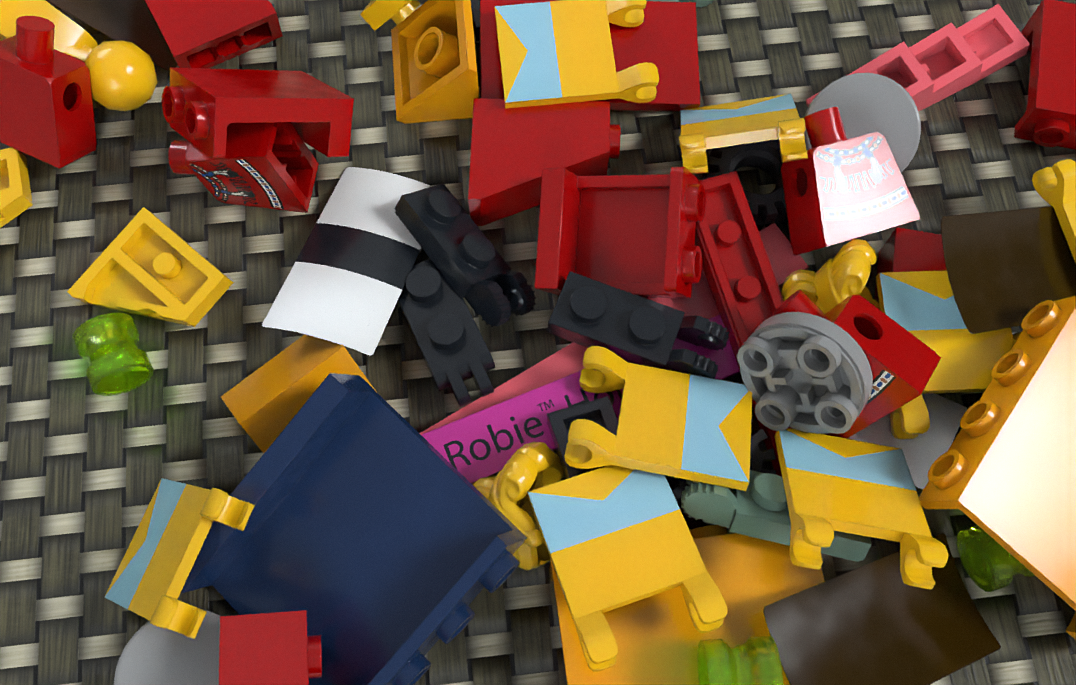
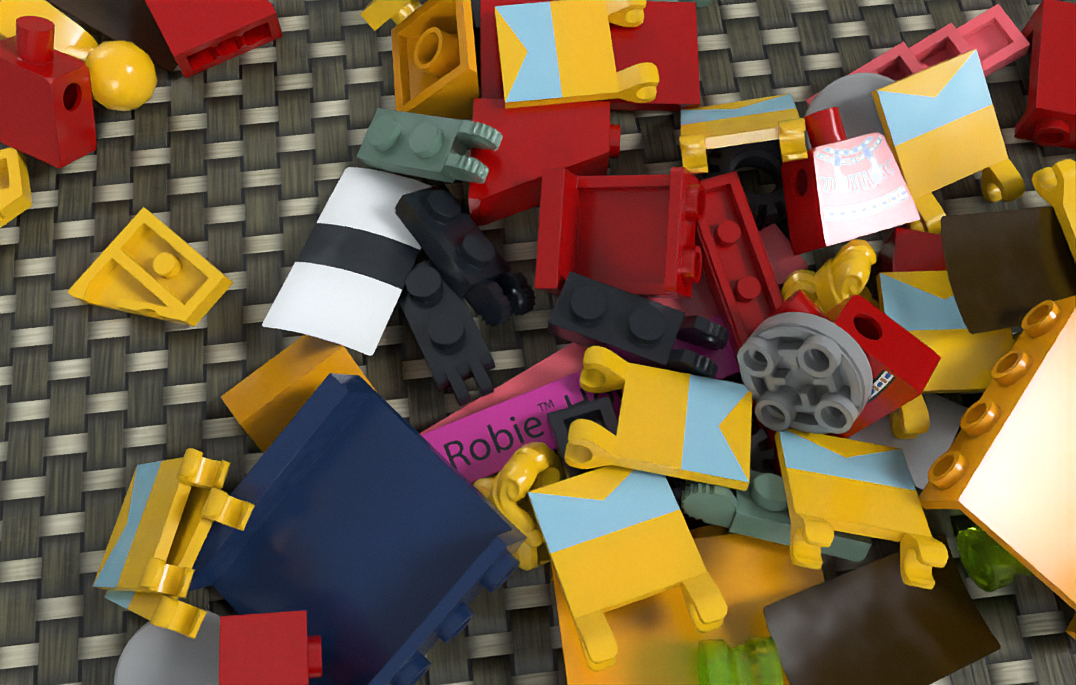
clear neon green wheel [73,313,154,396] -> none
red panel [162,67,354,158] -> none
red torso [168,122,319,213] -> none
none -> yellow flag [92,448,231,598]
none -> sand green hinge [356,108,503,184]
none -> yellow flag [871,49,1026,234]

